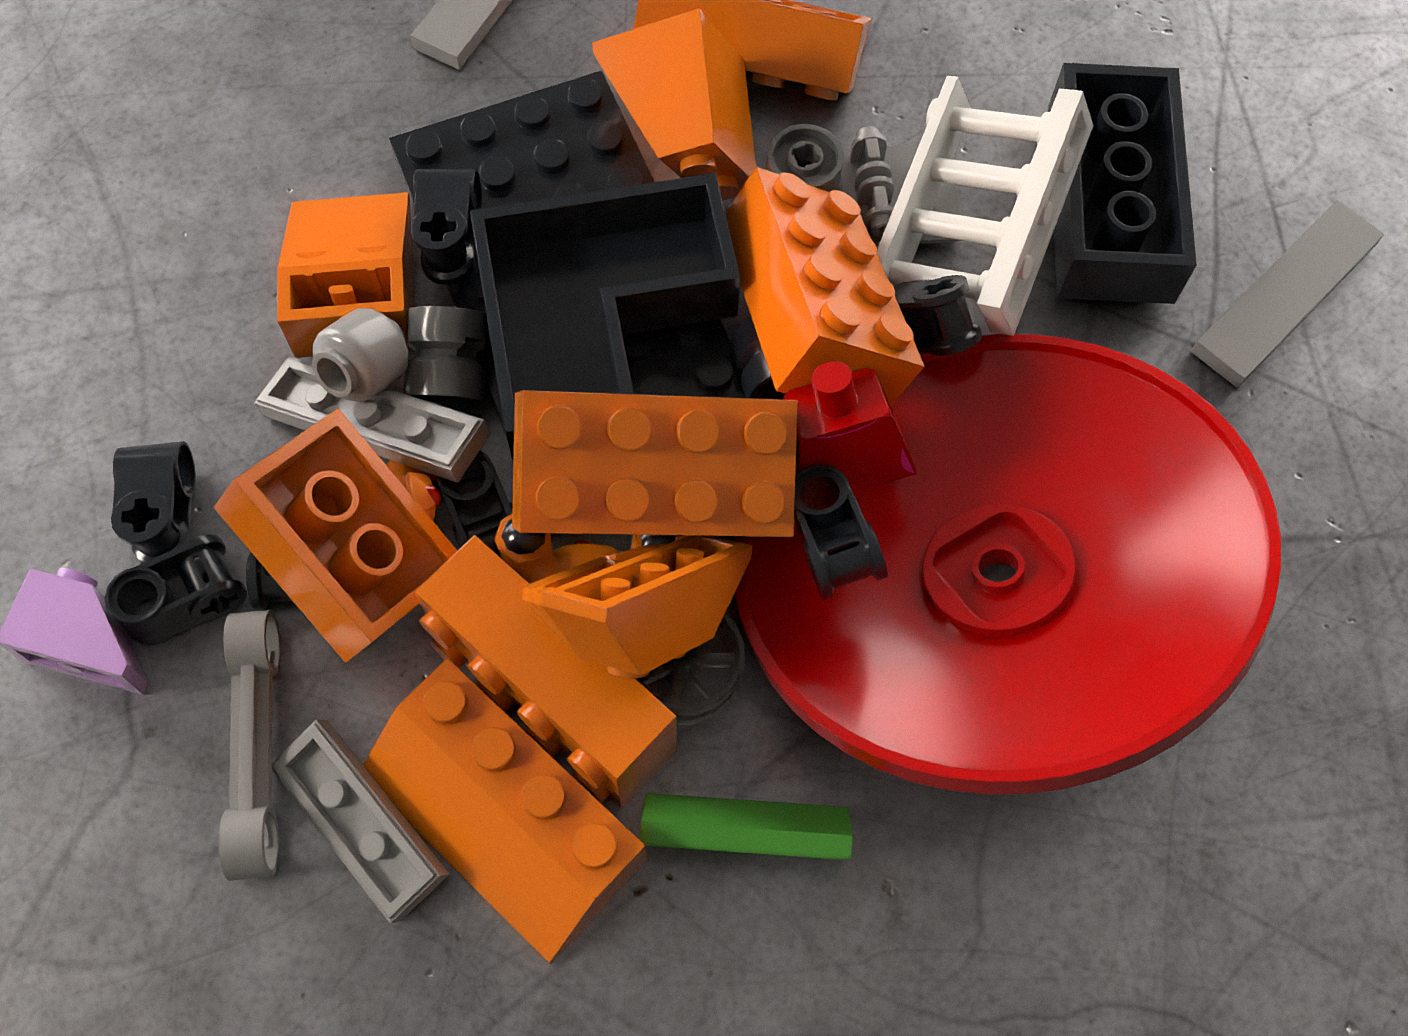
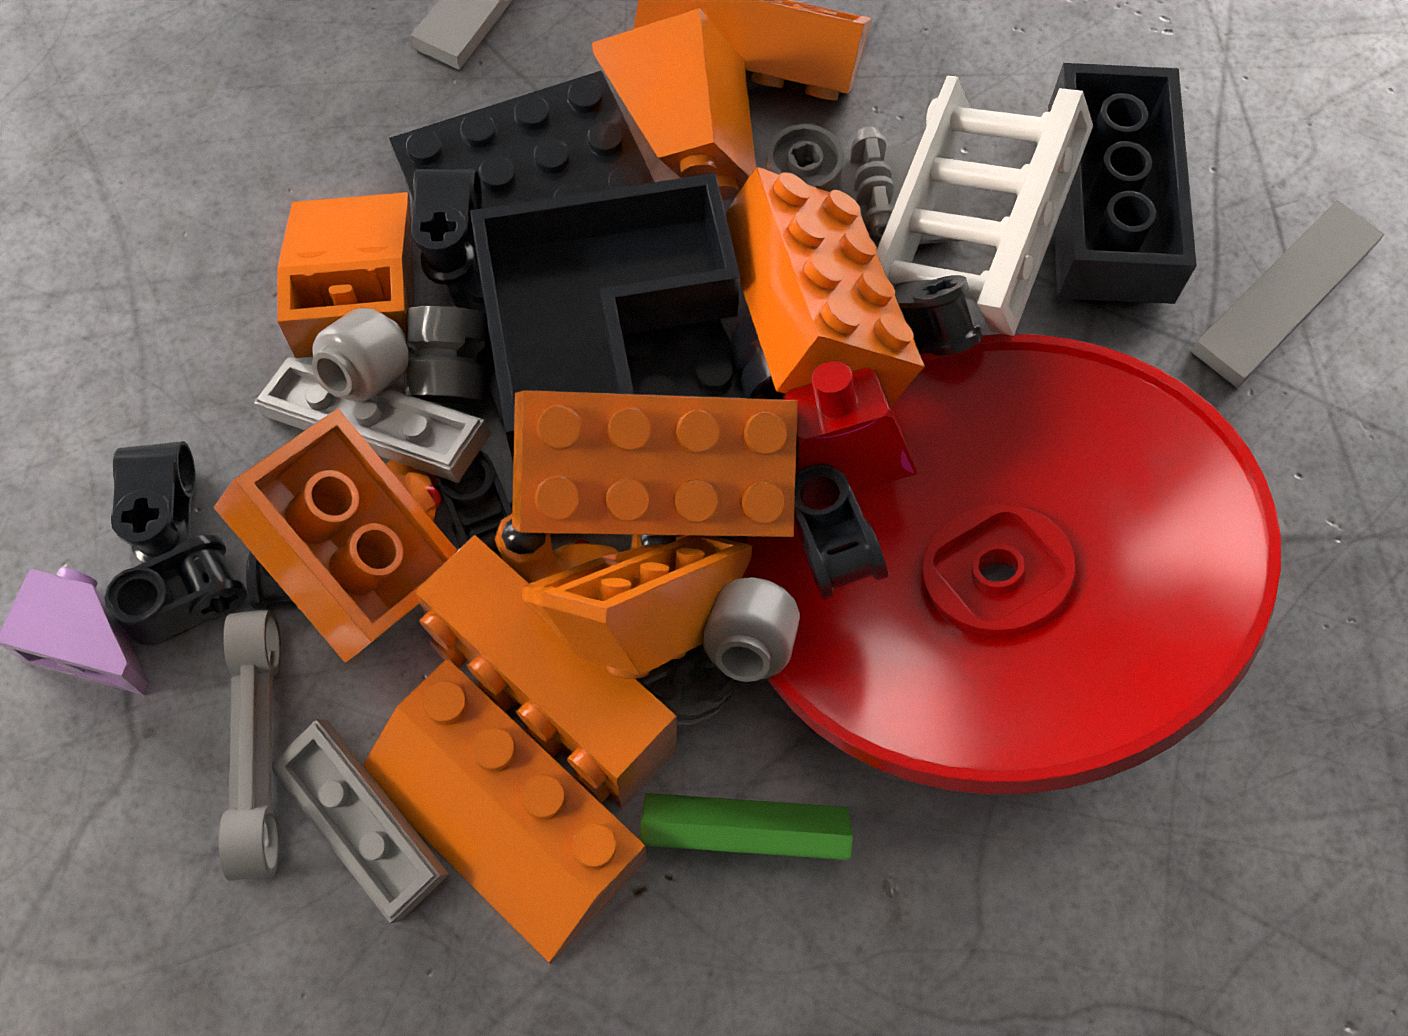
none -> light grey head [703,577,800,682]

